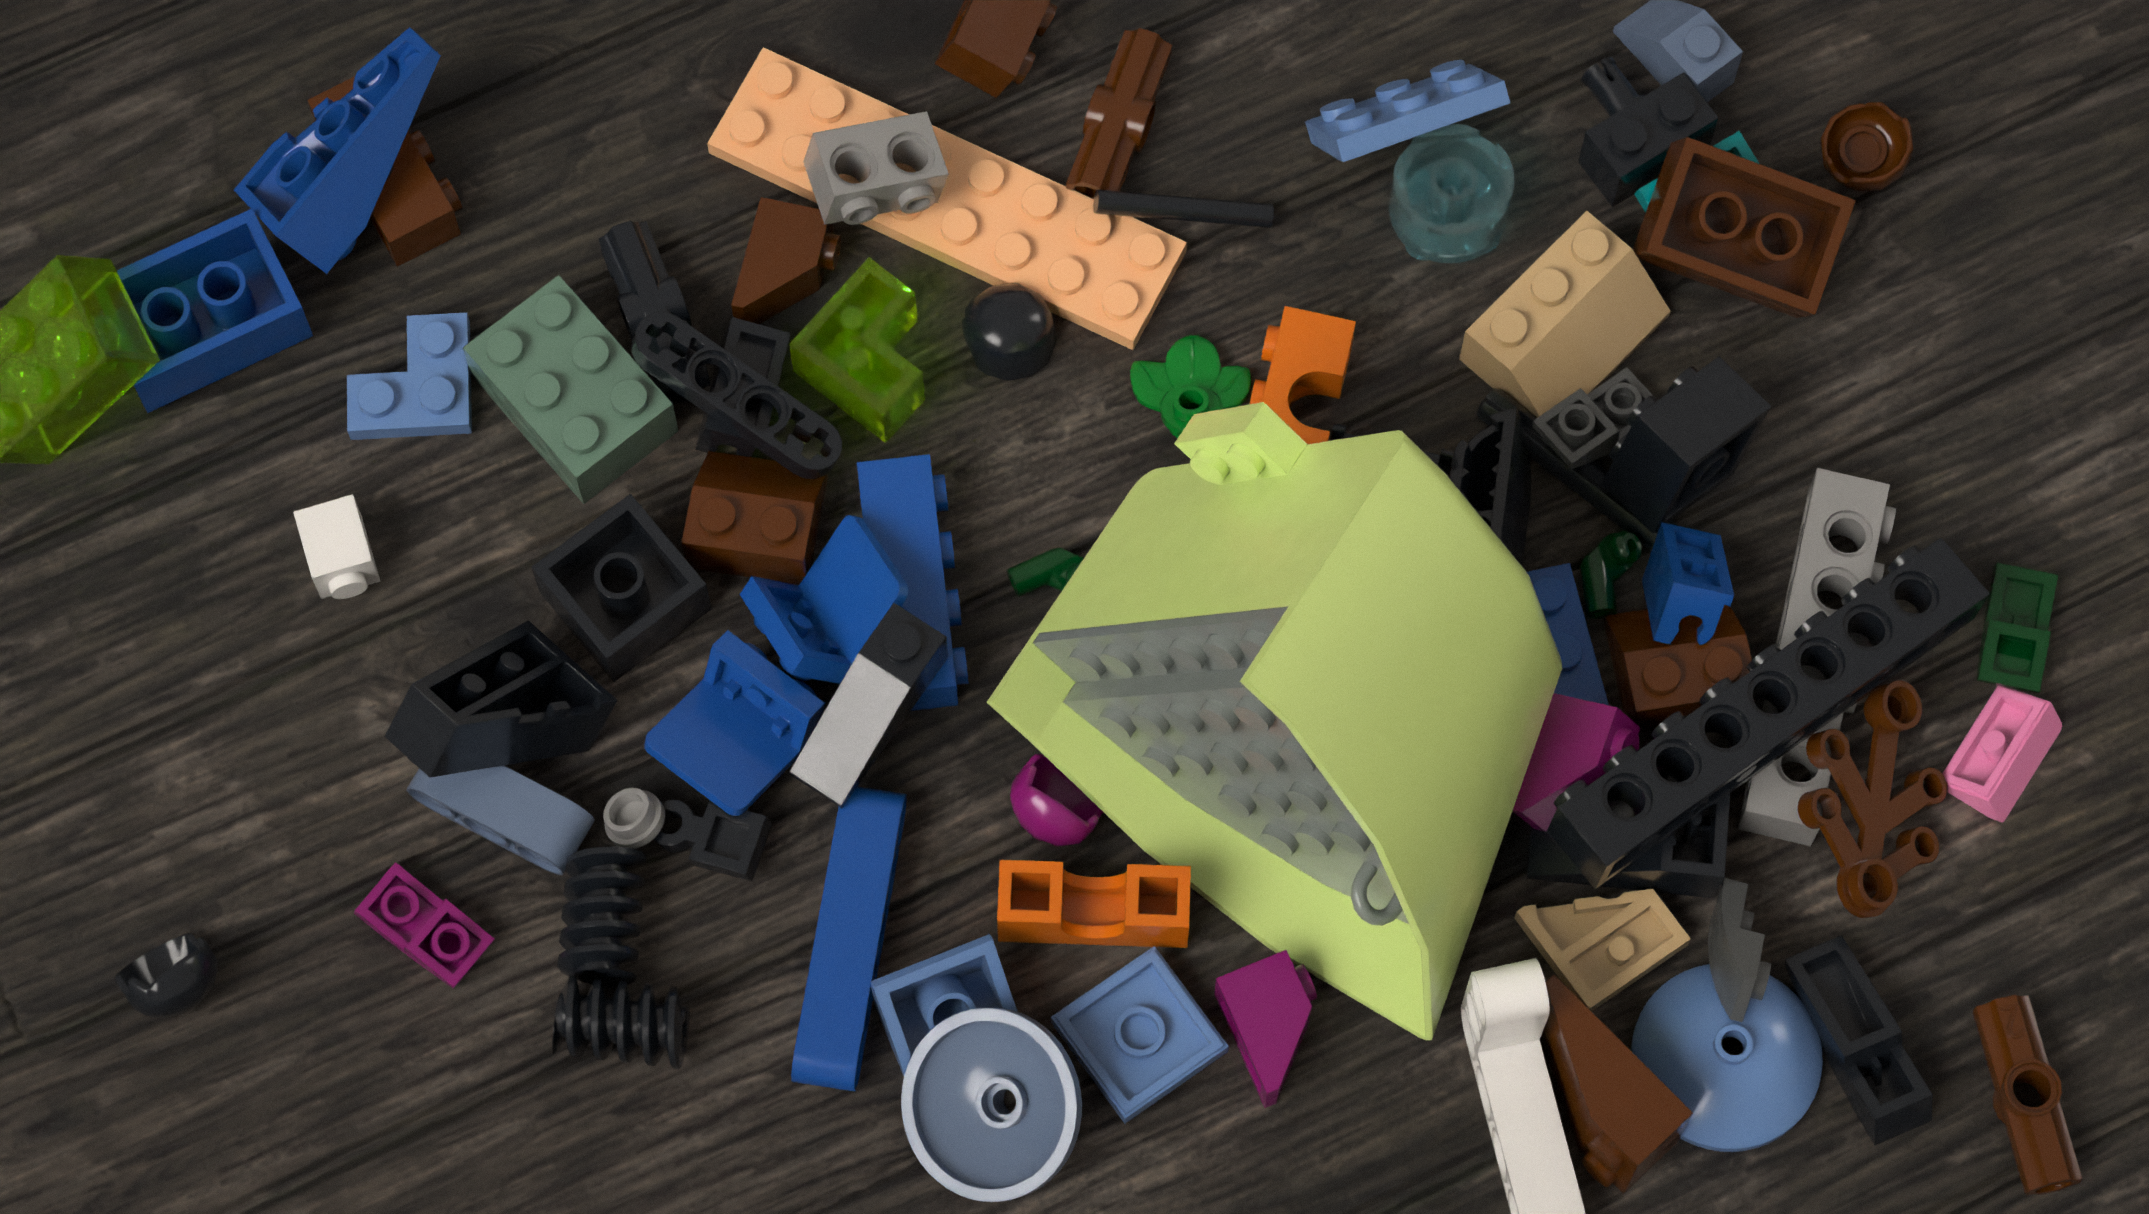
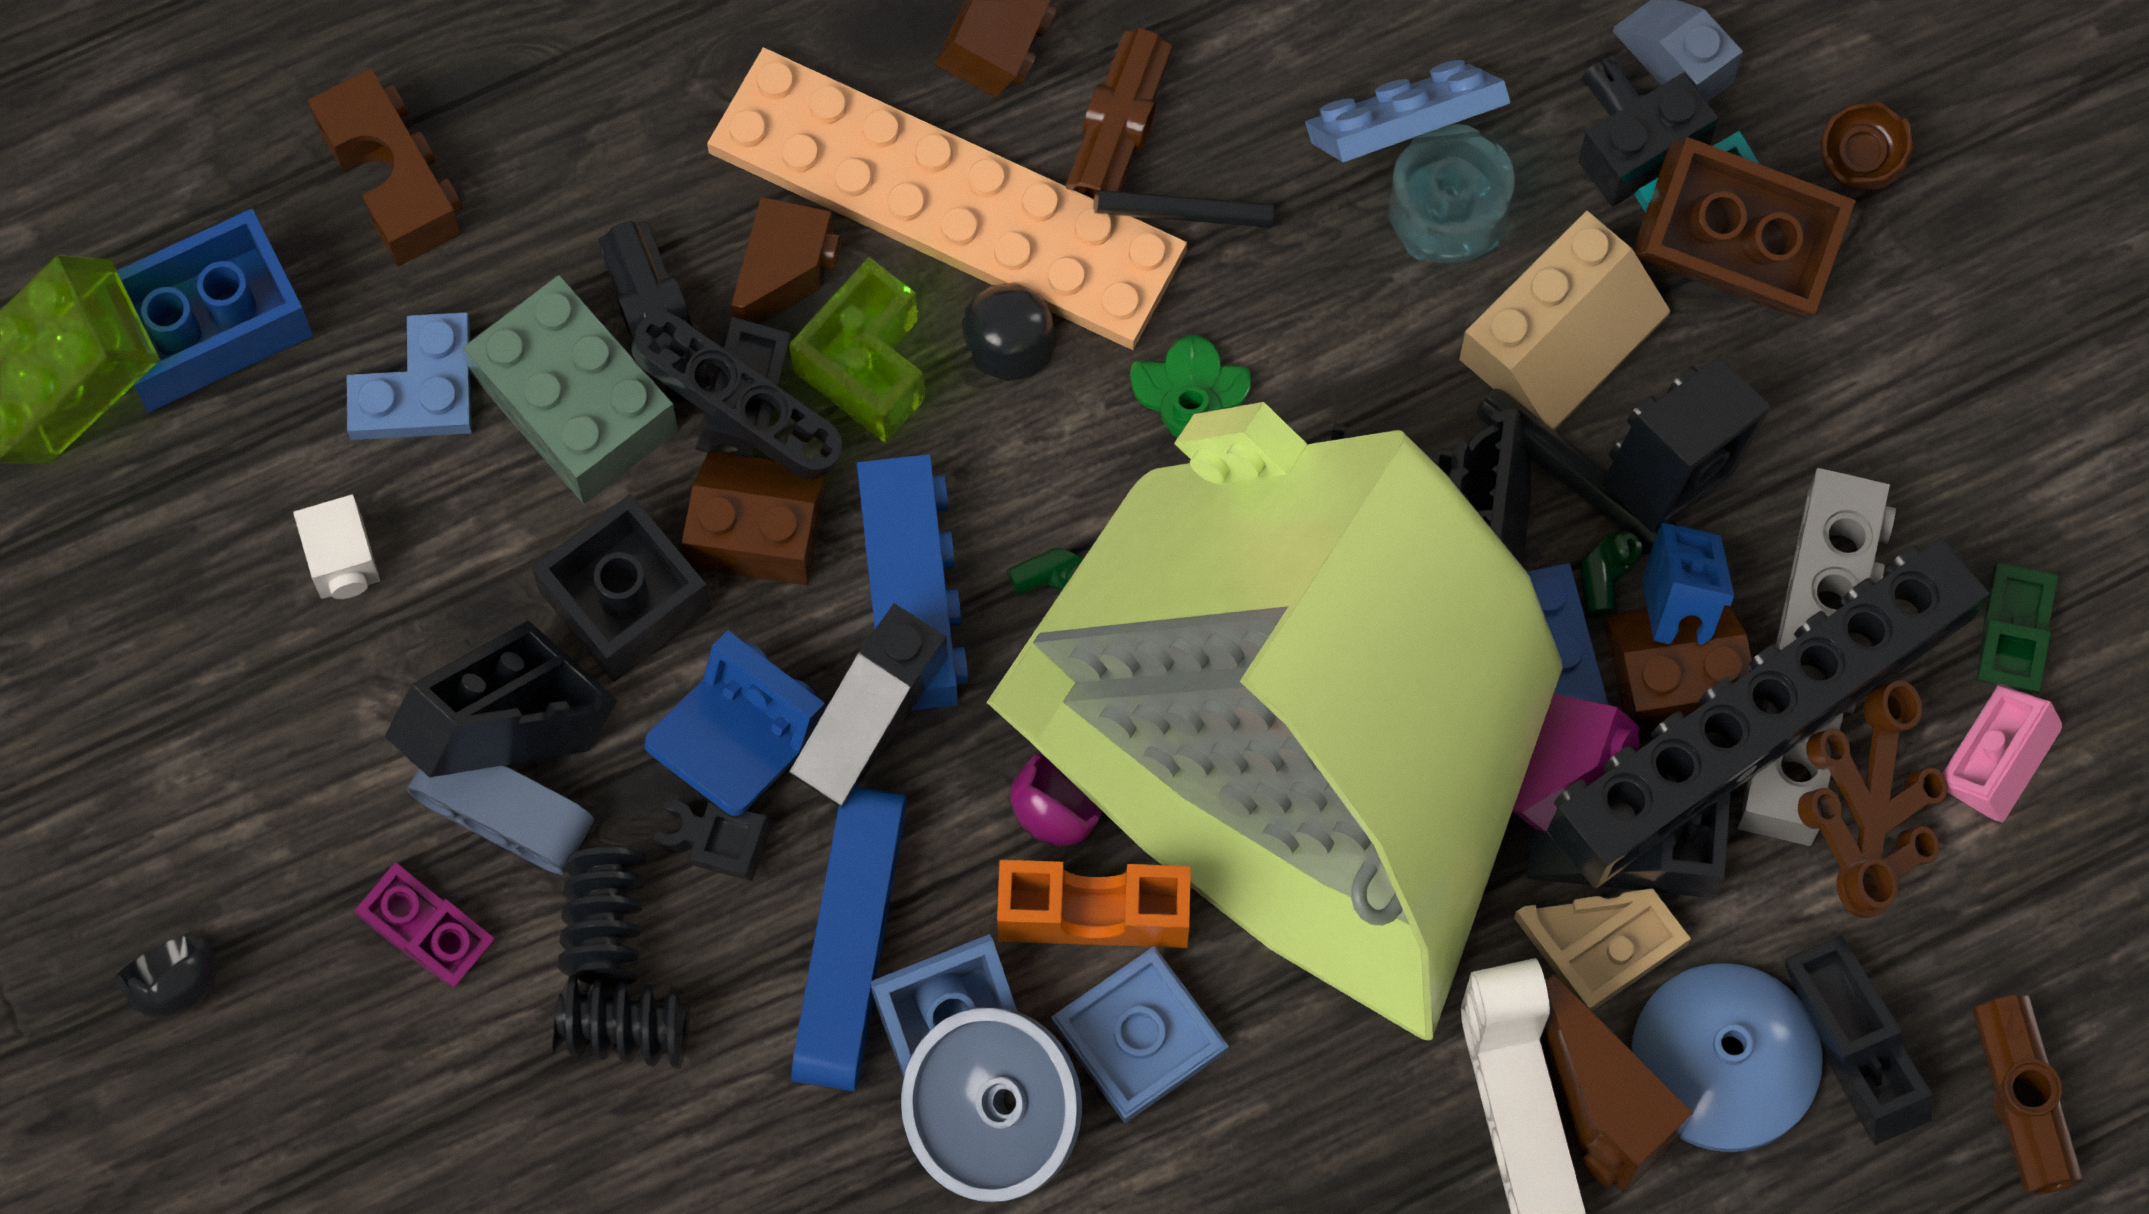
blue wedge [234,27,441,274] -> none
light grey plate [603,788,665,849] -> none
blue bracket [740,515,908,684] -> none
light grey brick [803,111,949,225] -> none
magenta slope [1214,950,1317,1108] -> none
orange arch [1249,306,1356,444] -> none
dark grey slope [1533,367,1653,469] -> none
dark grey slope [1708,878,1771,1022] -> none

